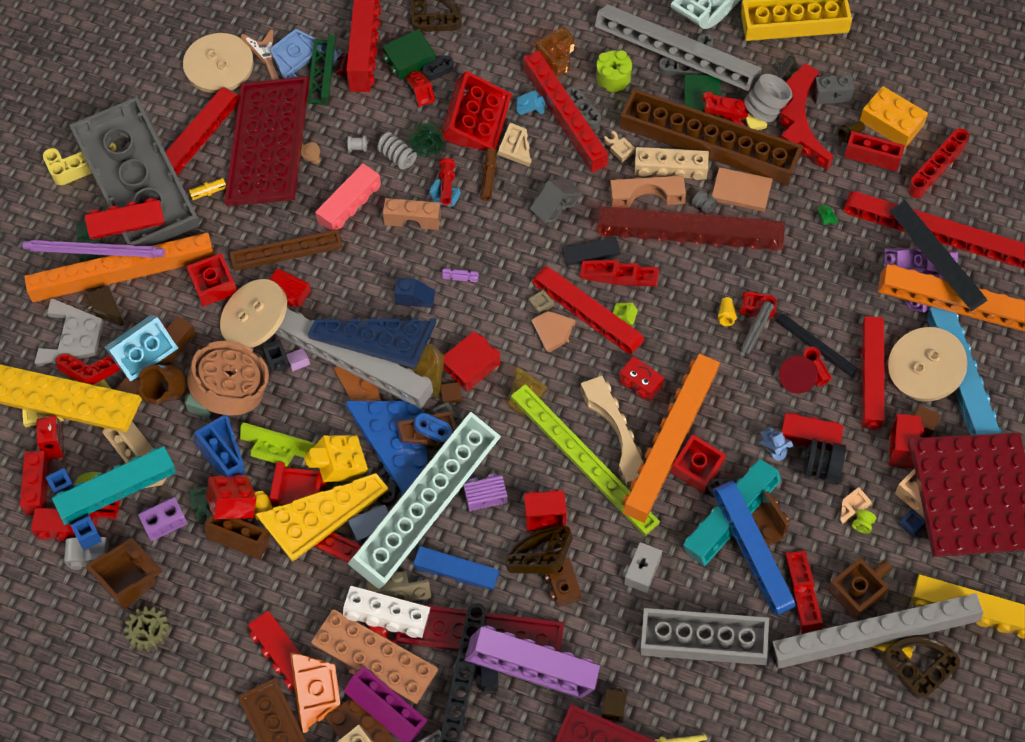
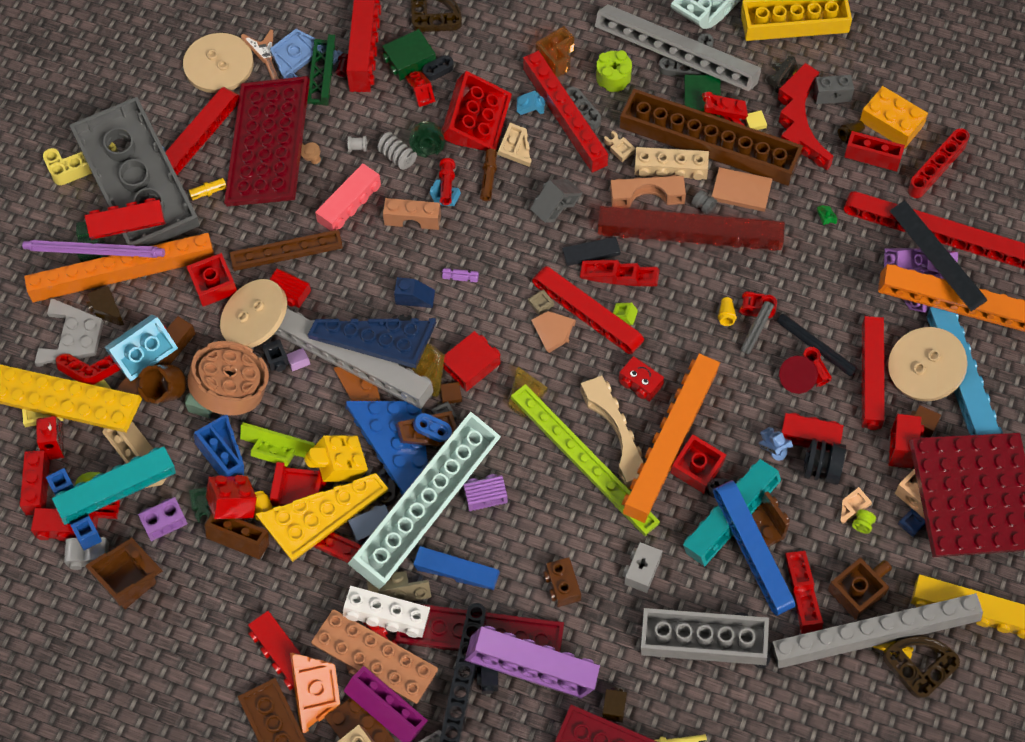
olive gear [124,607,170,652] -> none
dark brown beam [504,526,573,574] -> none
red brick [524,489,567,532] -> none
light grey wheel [744,74,792,122] -> none

